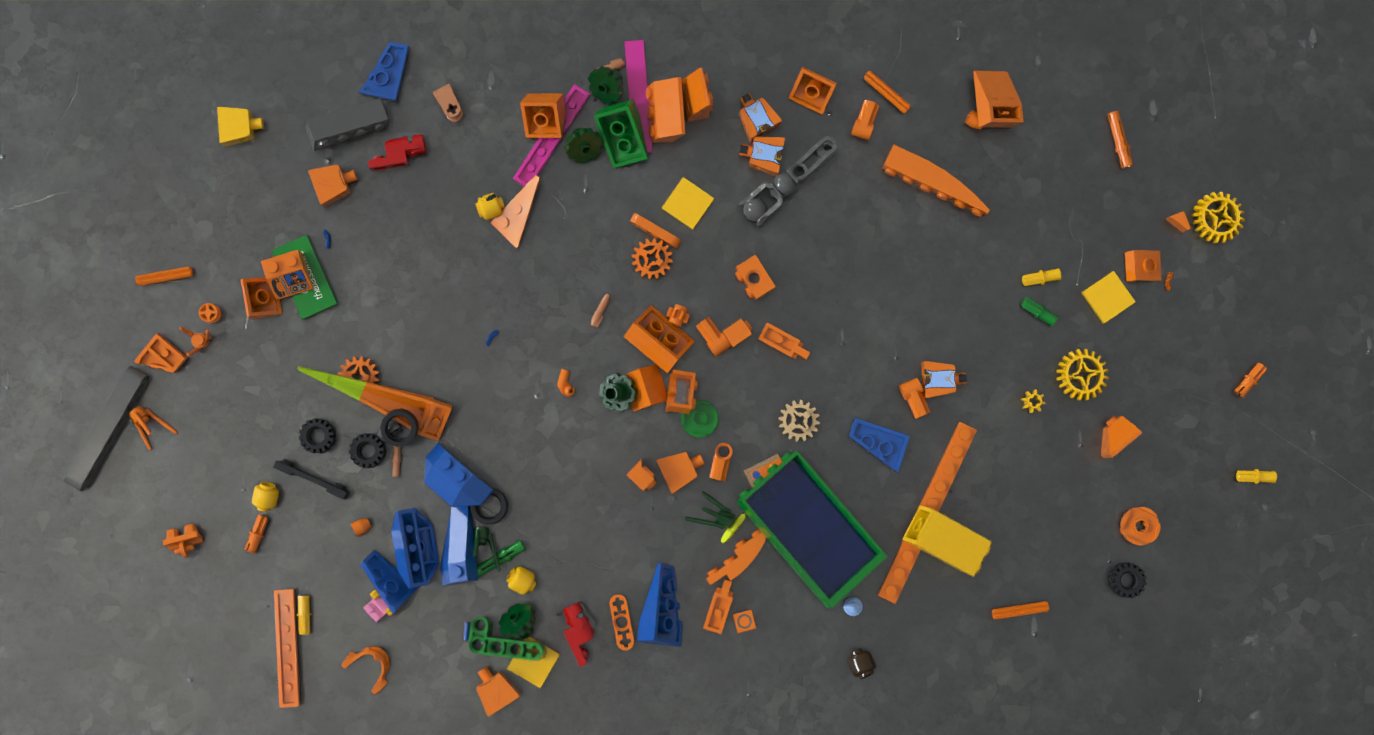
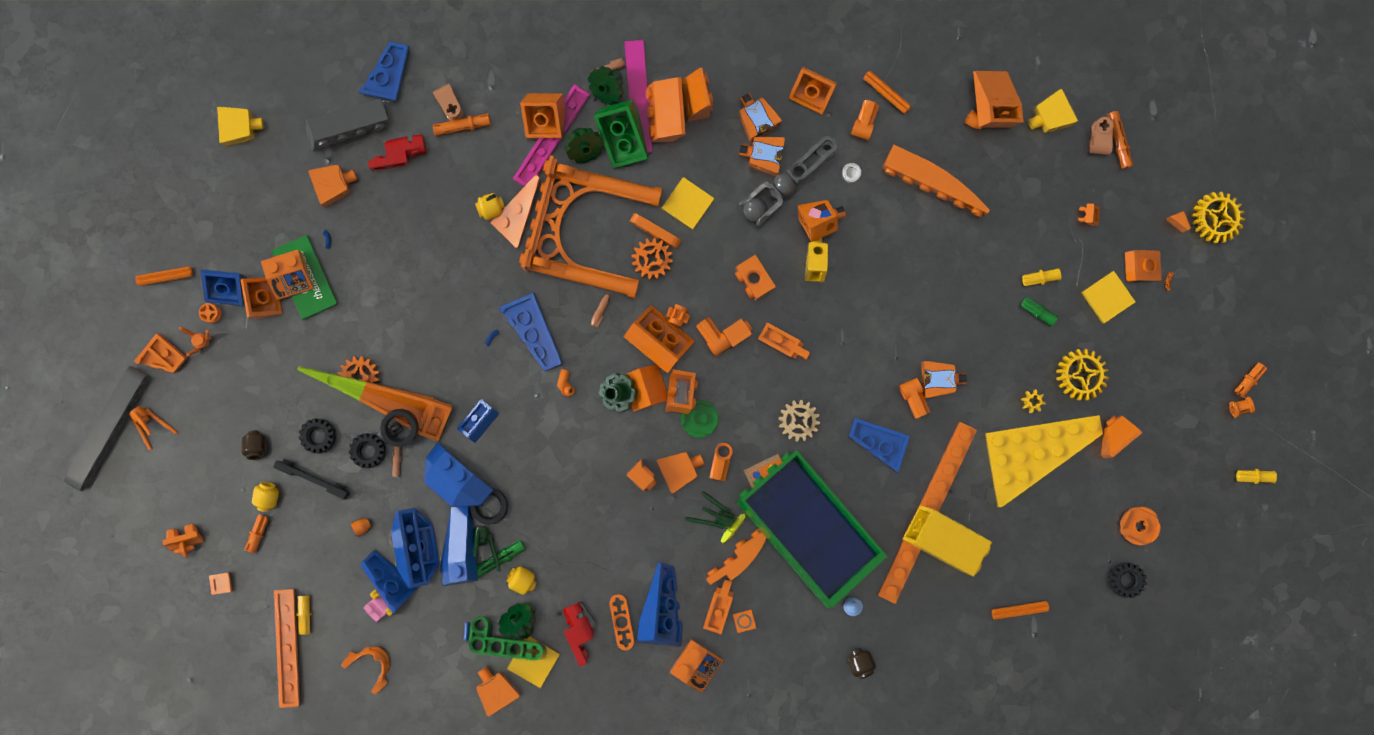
none -> blue slope [201,270,247,306]
none -> plate [209,572,233,595]
none -> dark brown head [241,430,267,460]
none -> orange pin [432,113,491,136]
none -> blue slope [457,399,499,443]
none -> blue wing [499,293,563,371]
none -> orange arch [519,155,663,298]
none -> orange slope [670,638,723,692]
none -> orange torso [797,200,846,242]
none -> yellow torso [805,237,828,282]
none -> white tile [842,163,861,183]
none -> yellow wing [985,415,1103,507]
none -> yellow torso [1028,89,1078,133]
none -> orange tile [1078,204,1100,226]
none -> nougat piece [1089,117,1113,155]
none -> orange bush [1229,397,1255,418]

